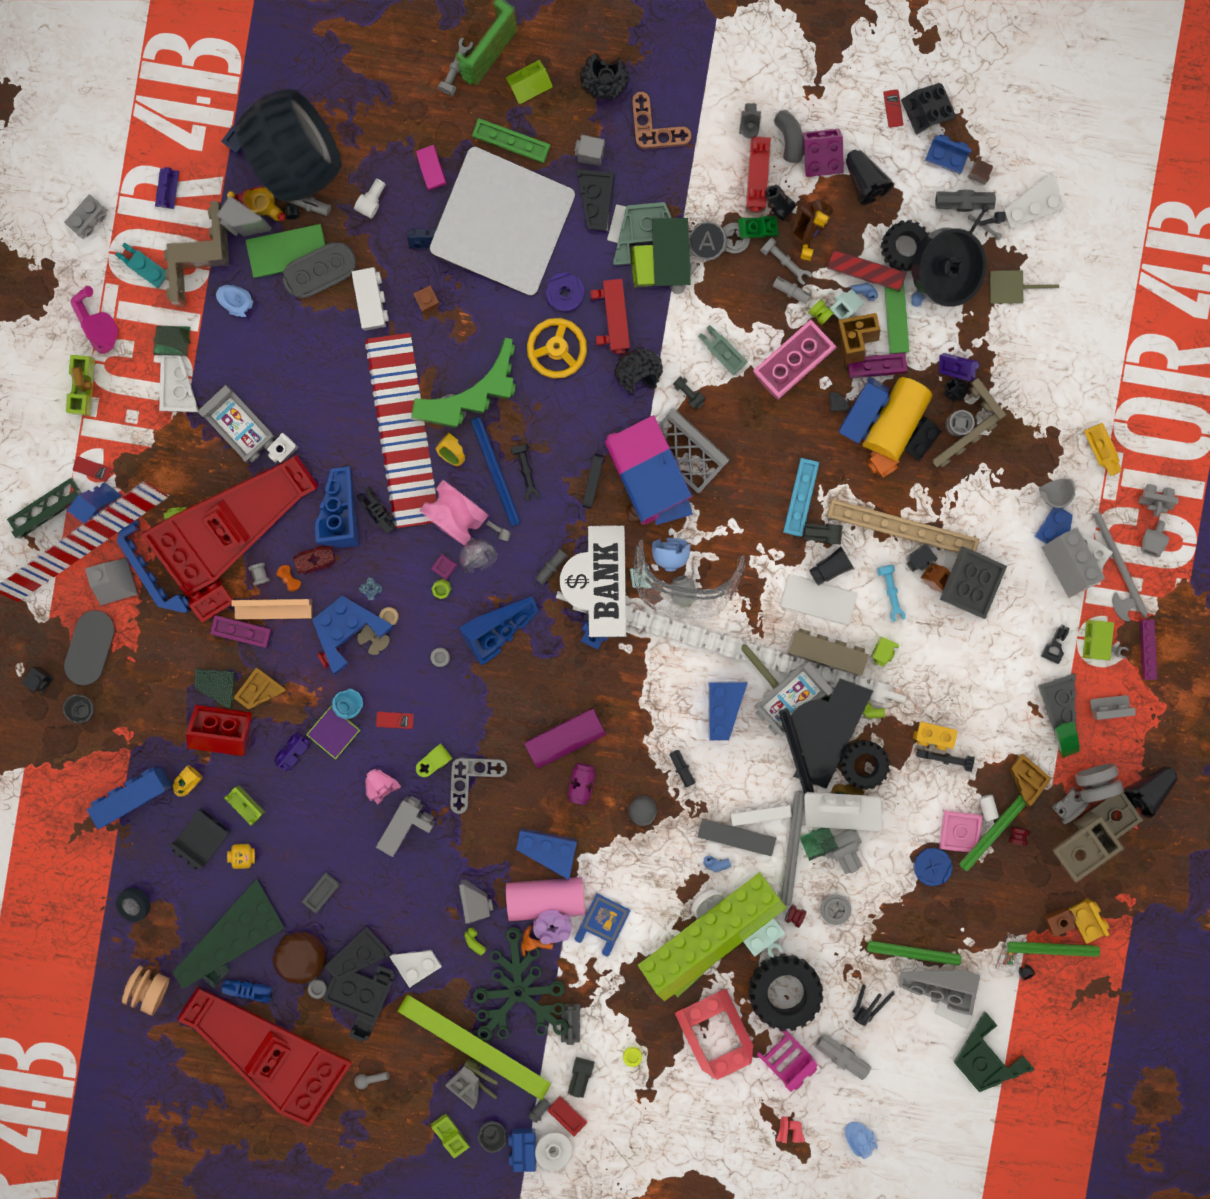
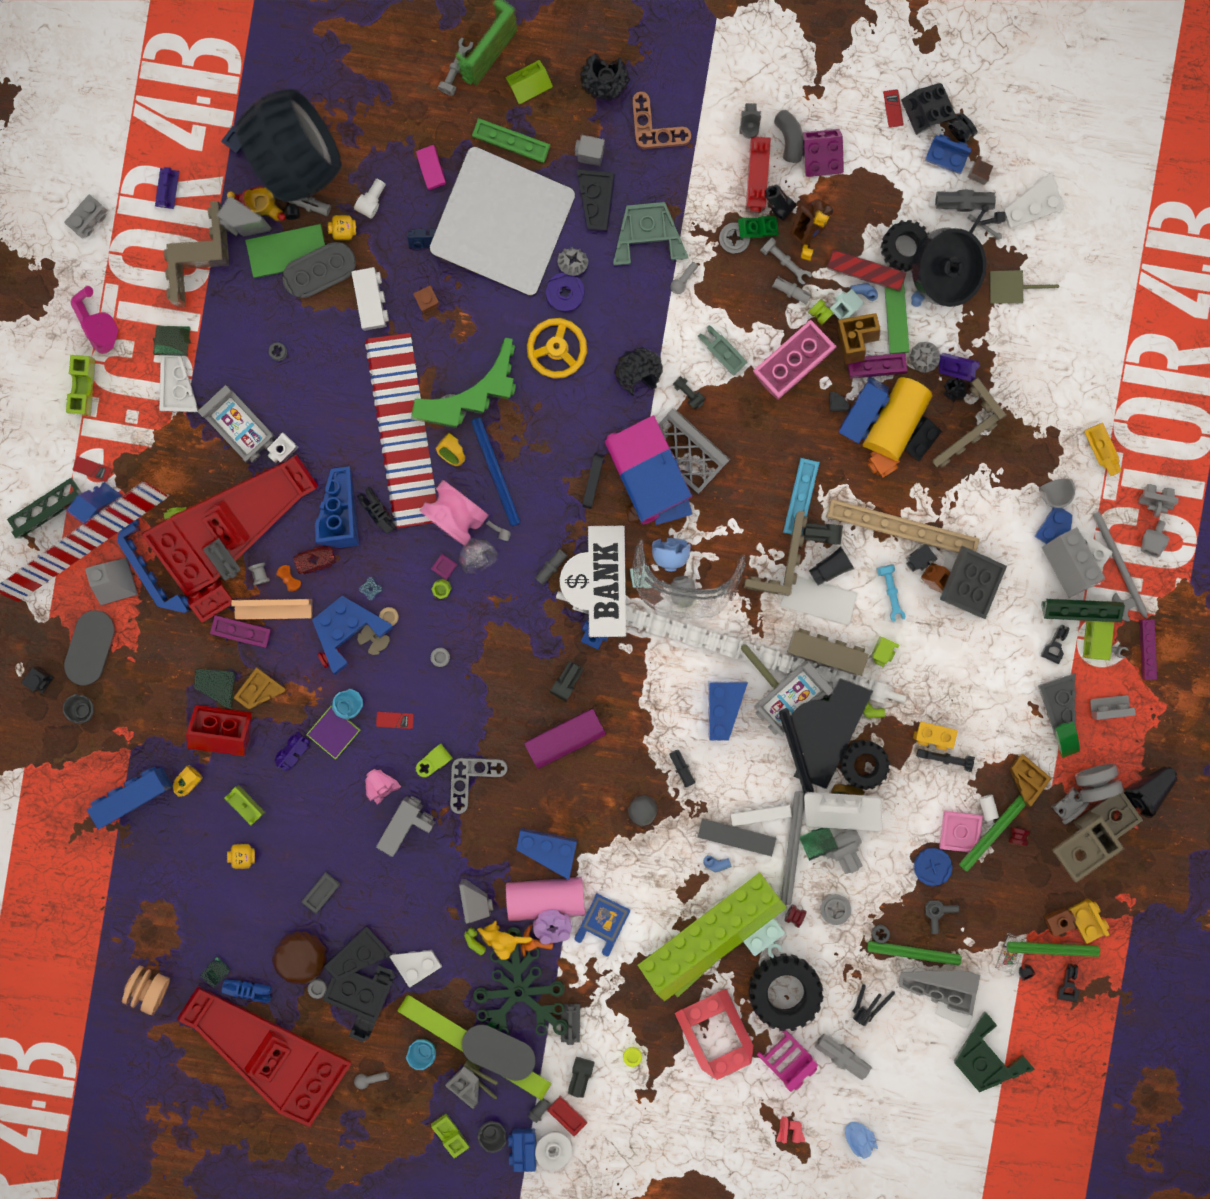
pearl gold arm [71,367,92,392] -> none
teal hinge [115,242,166,289] -> none
black wheel [116,887,151,922] -> none
black panel [170,808,231,870] -> none
dark green wing [173,879,285,989] -> none
light blue hat [216,285,253,317] -> none
blue wedge [459,597,539,666] -> none
black piece [511,444,540,501] -> none
magenta piece [567,763,596,805] -> none
red brick [590,279,630,355] -> none
white sticker [607,205,626,243] -> none
lime hinge [630,245,655,288] -> none
dark green sticker [652,218,691,286] -> none
black tile [689,221,728,261] -> none
white piece [692,889,724,919] -> none
black cone [845,149,894,205] -> none
light grey wheel [945,410,975,437] -> none
none -> dark grey hinge [203,538,241,581]
none -> dark grey bush [269,342,288,361]
none -> yellow head [328,215,356,240]
none -> medium azure hair [406,1039,436,1070]
none -> dark grey tile [462,1025,535,1081]
none -> yellow animal [477,921,532,960]
none -> pearl dark grey piece [549,661,583,702]
none -> light grey gear [557,247,588,276]
none -> dark tan bracket [743,511,807,596]
none -> dark grey bush [872,925,890,943]
none -> light grey gear [909,342,940,373]
none -> dark grey piece [925,900,959,934]
none -> black wheel [948,113,978,143]
none -> dark green fence [1041,599,1125,622]
none -> black piece [1057,964,1079,1002]

